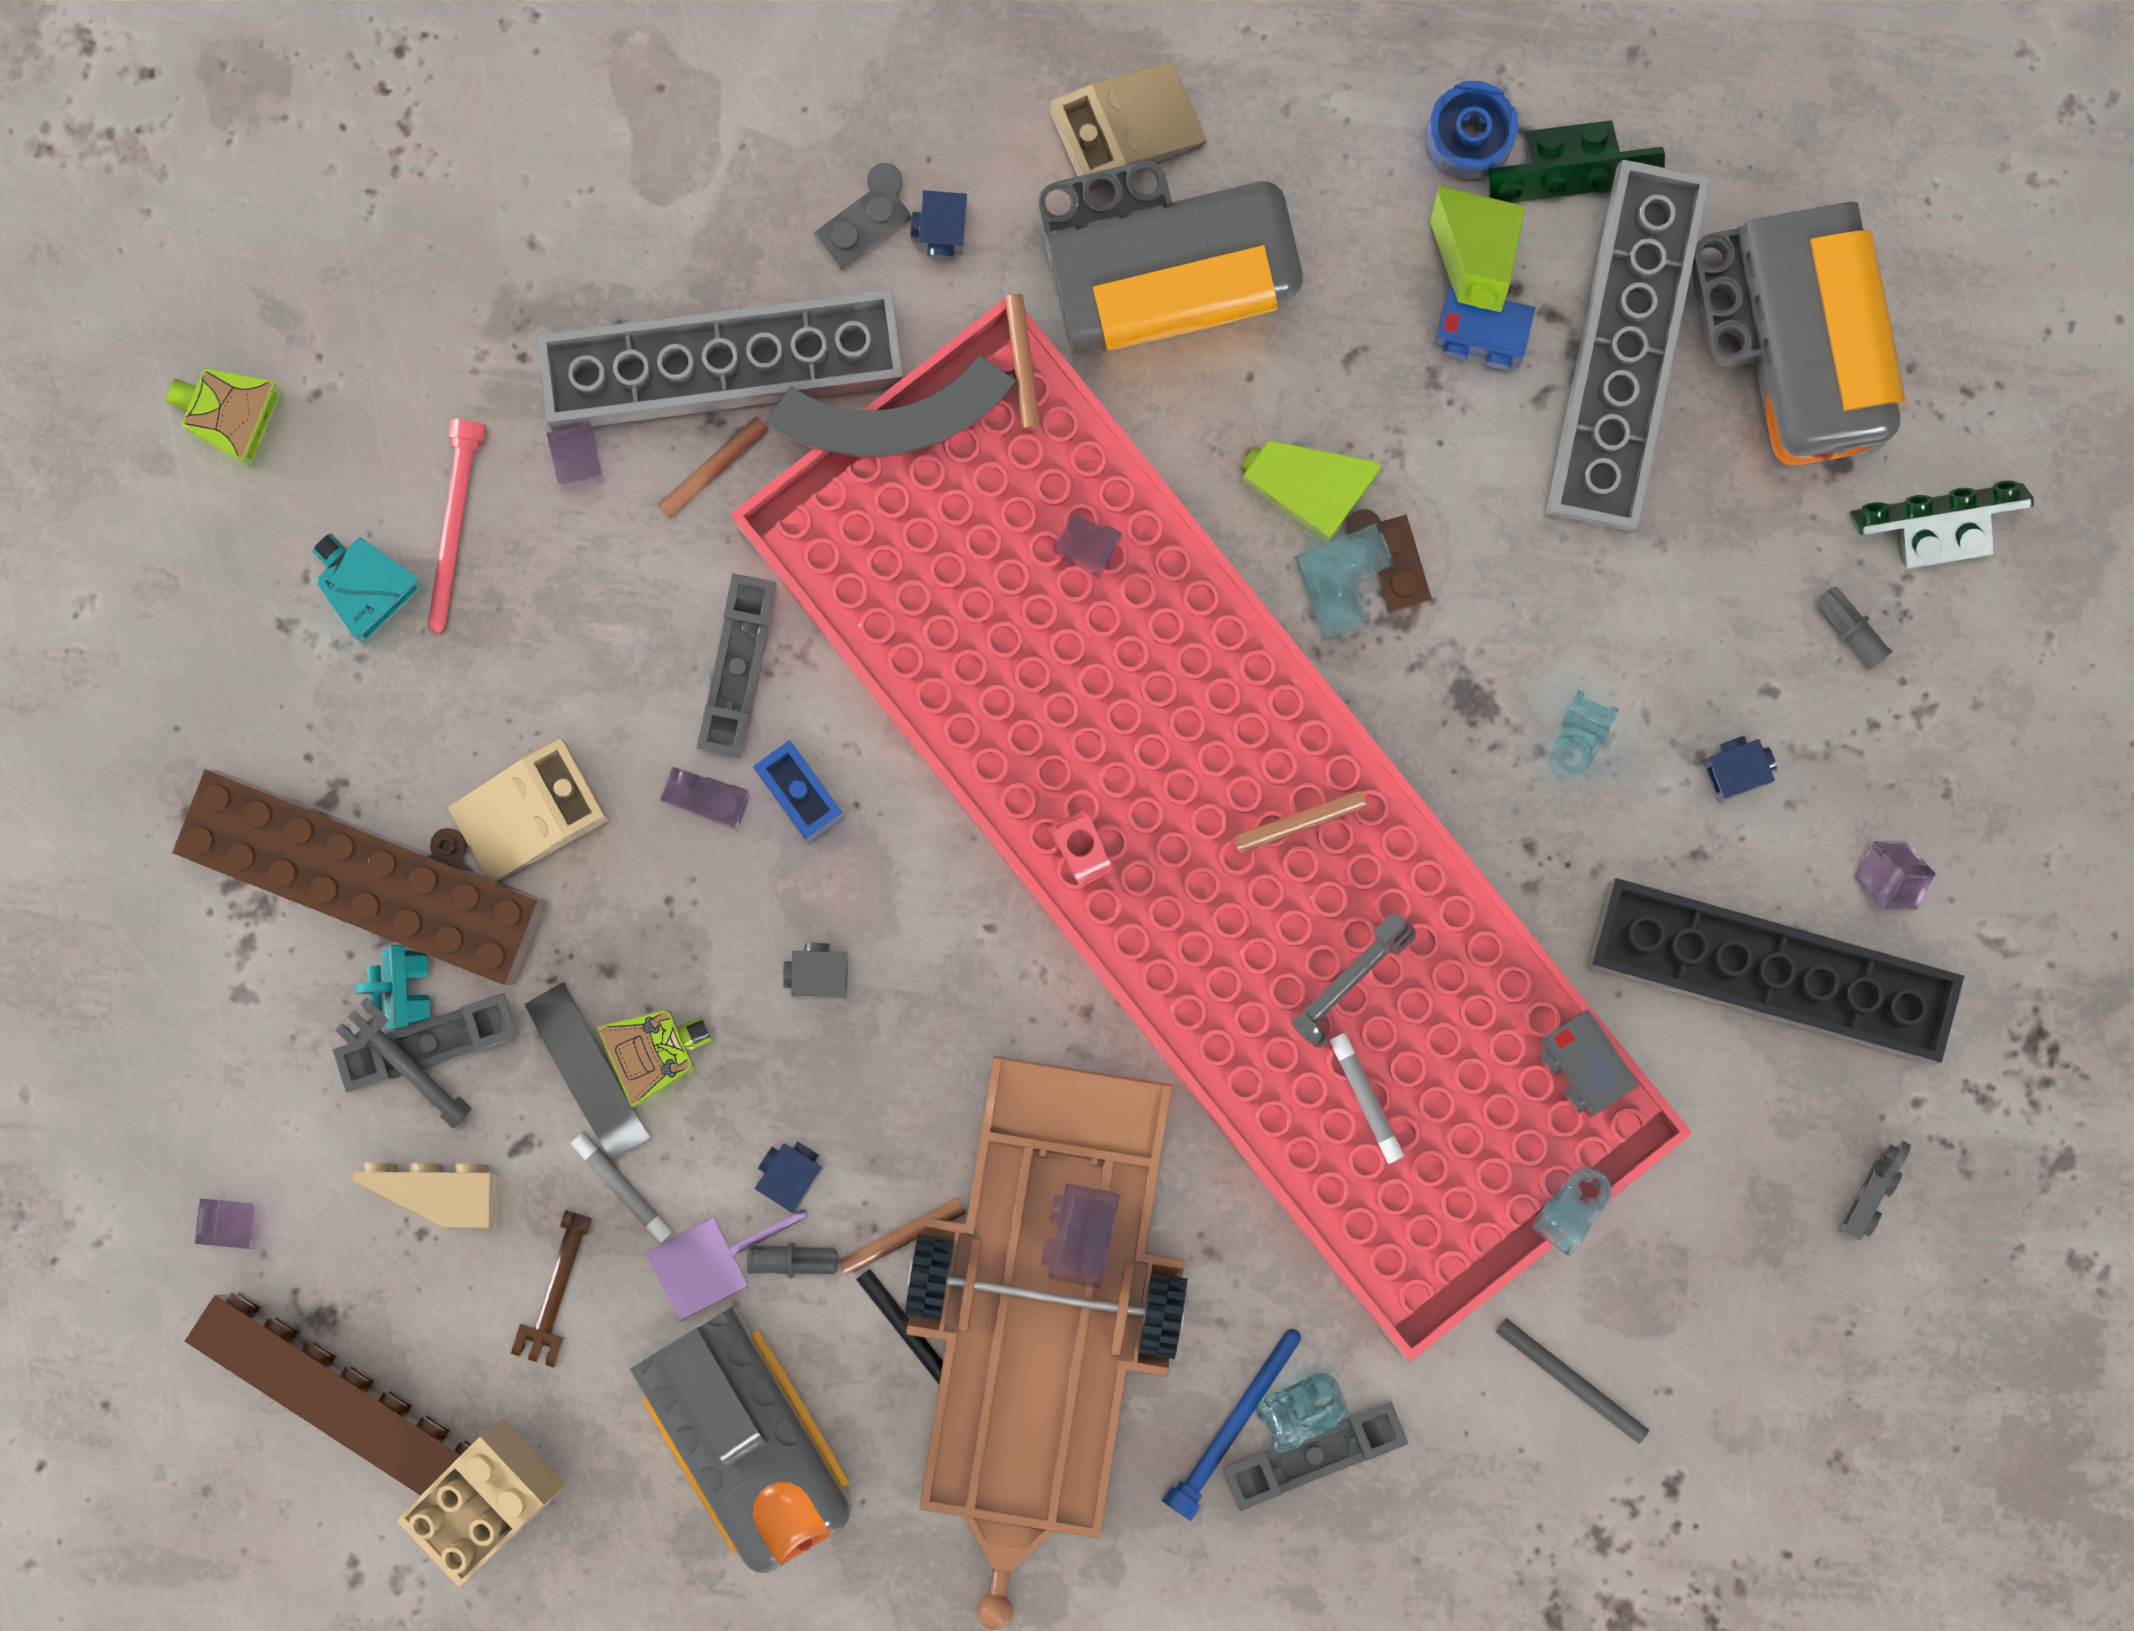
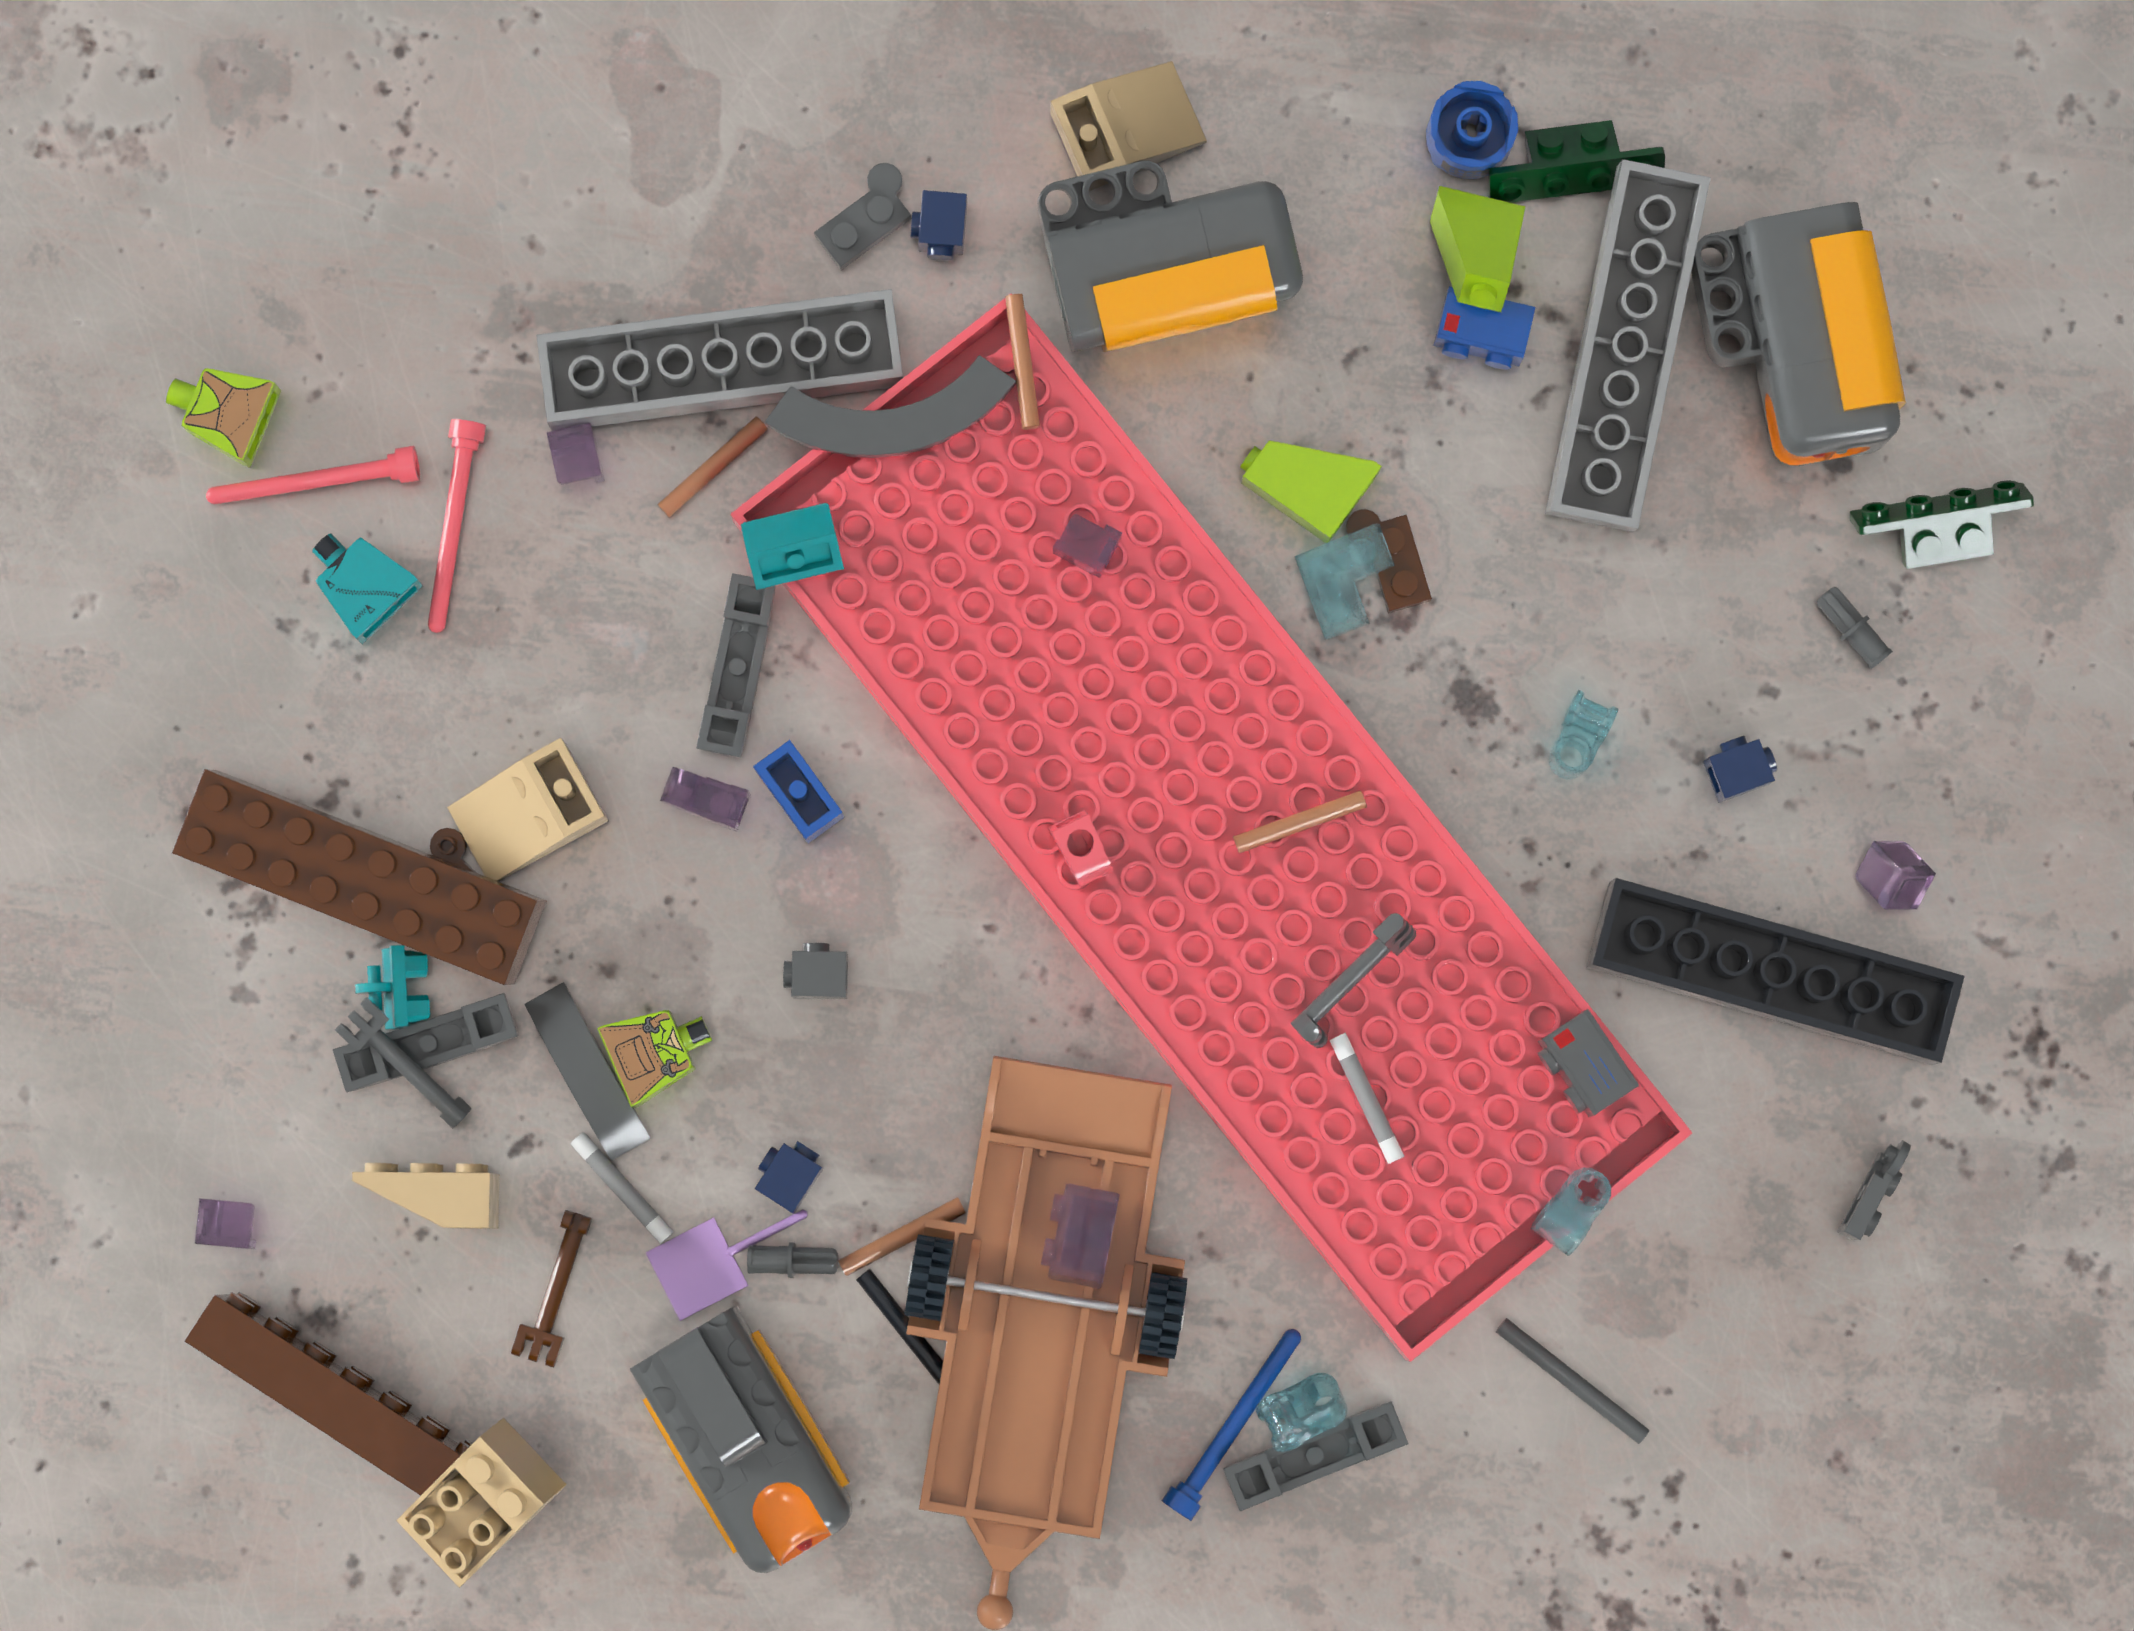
none -> coral piece [206,446,420,504]
none -> teal panel [741,503,844,590]

